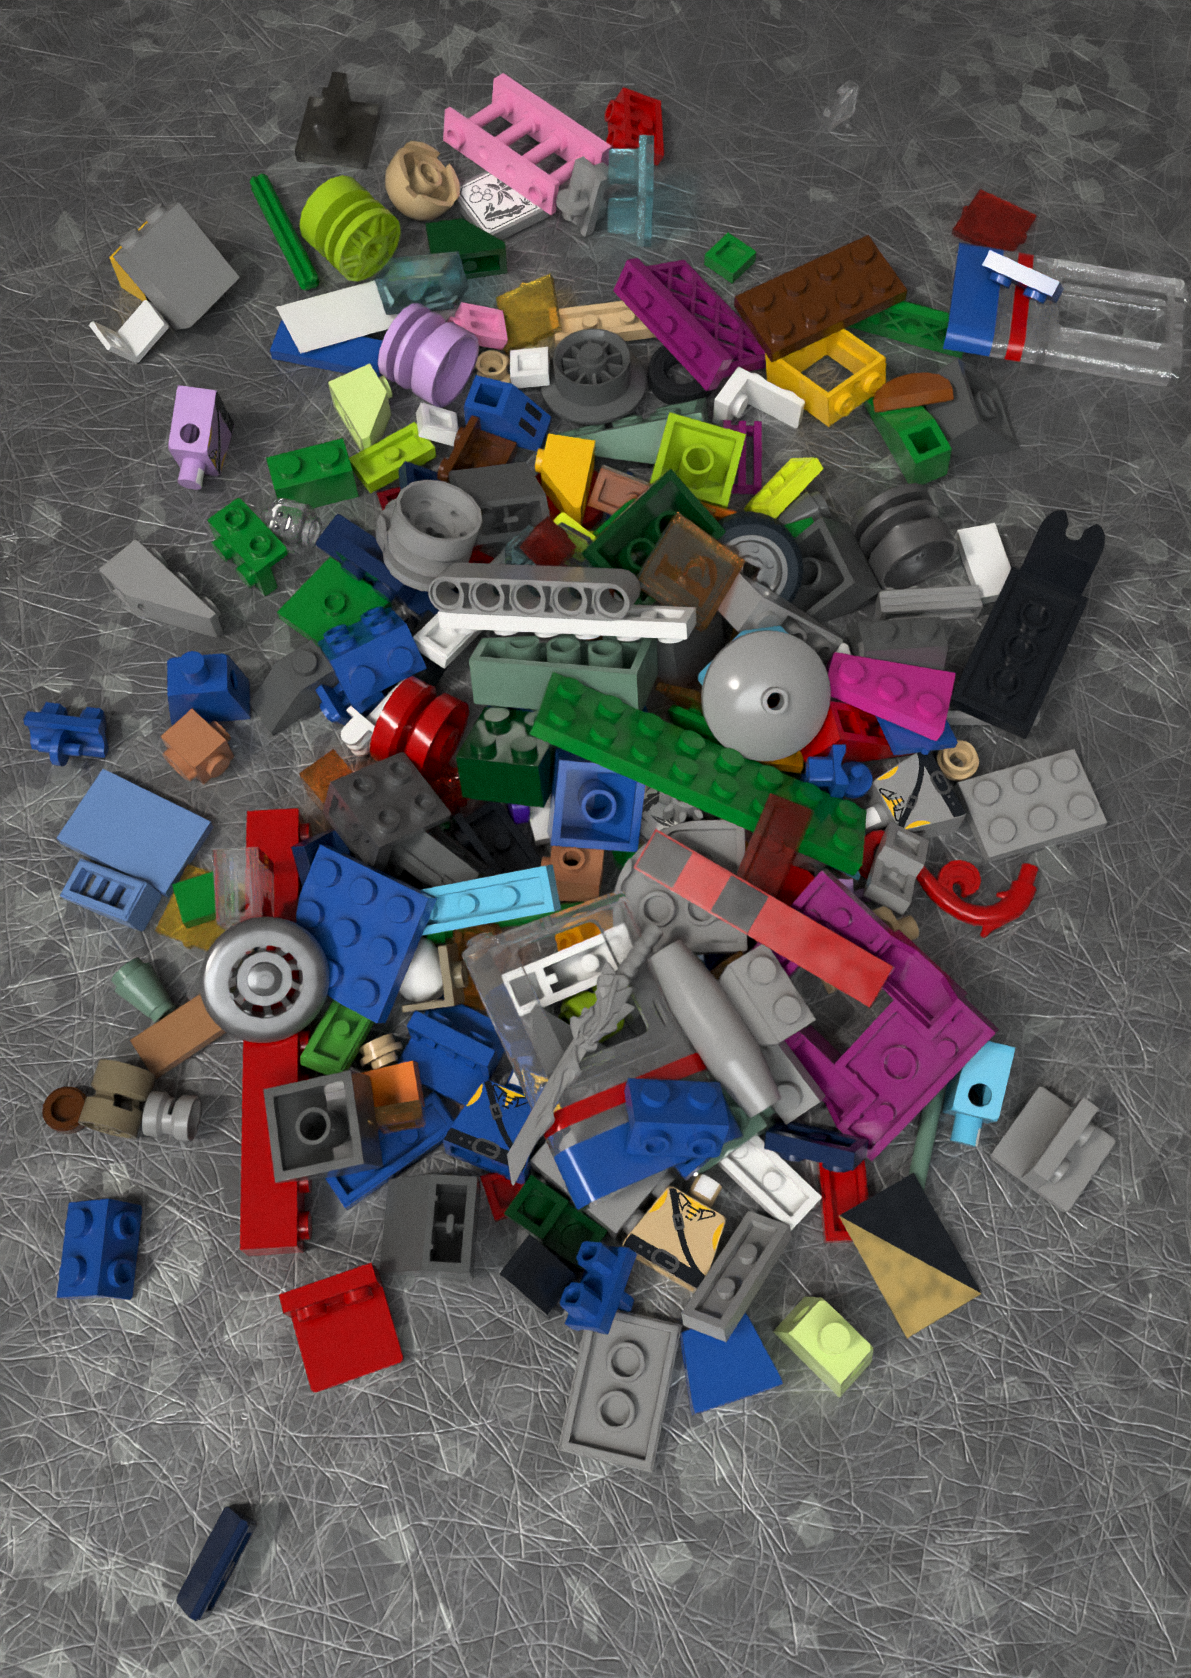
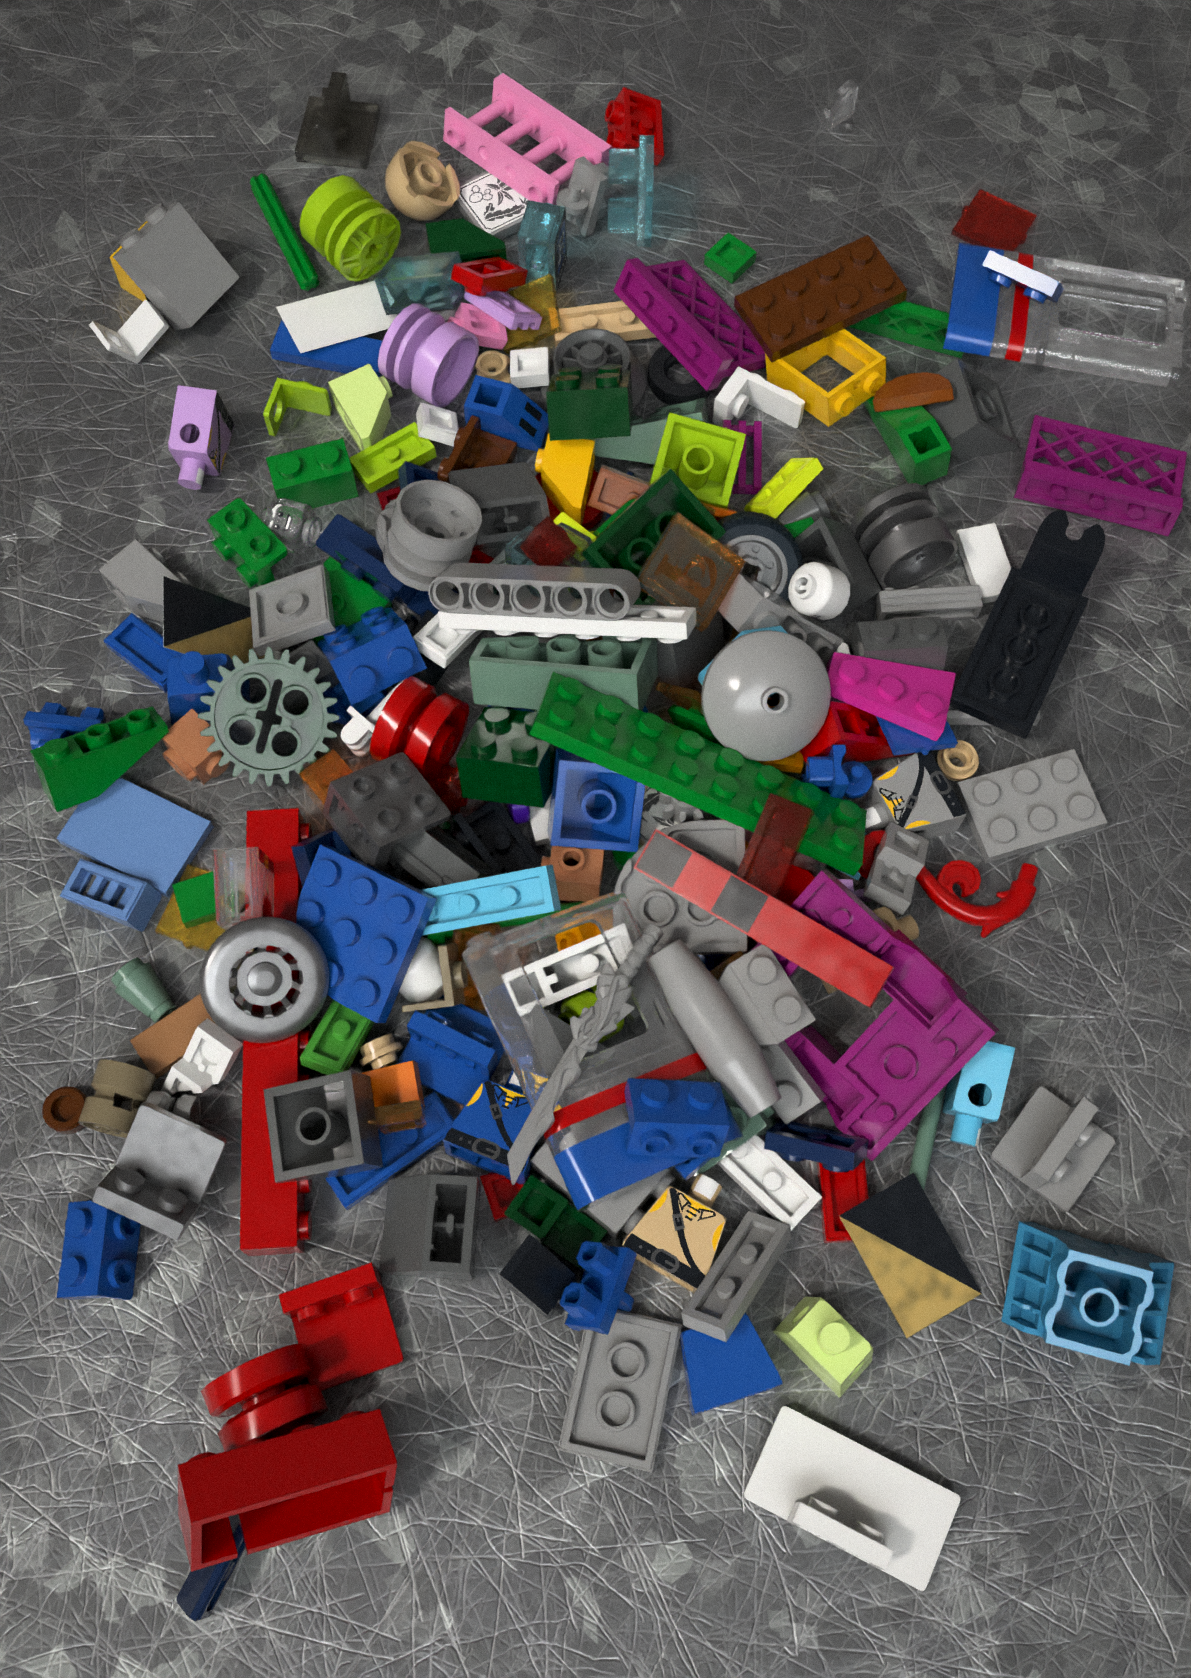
none -> green slope [30,706,169,812]
none -> flat silver bracket [92,1102,227,1241]
none -> blue tile [103,613,183,693]
none -> white slope [161,1018,243,1096]
none -> black sticker [163,576,265,663]
none -> red piece [178,1409,397,1572]
none -> gear [198,647,339,786]
none -> red wheel [201,1344,328,1452]
none -> light grey tile [249,564,336,657]
none -> lime bracket [263,378,332,436]
none -> red plate [451,257,528,296]
none -> lavender tile [464,291,542,330]
none -> clear light blue brick [517,200,567,294]
none -> dark green brick [546,364,634,441]
none -> white bracket [743,1406,961,1591]
none -> white head [788,562,850,620]
none -> dark azure slope [1001,1221,1174,1366]
none -> magenta fence [1014,415,1187,536]

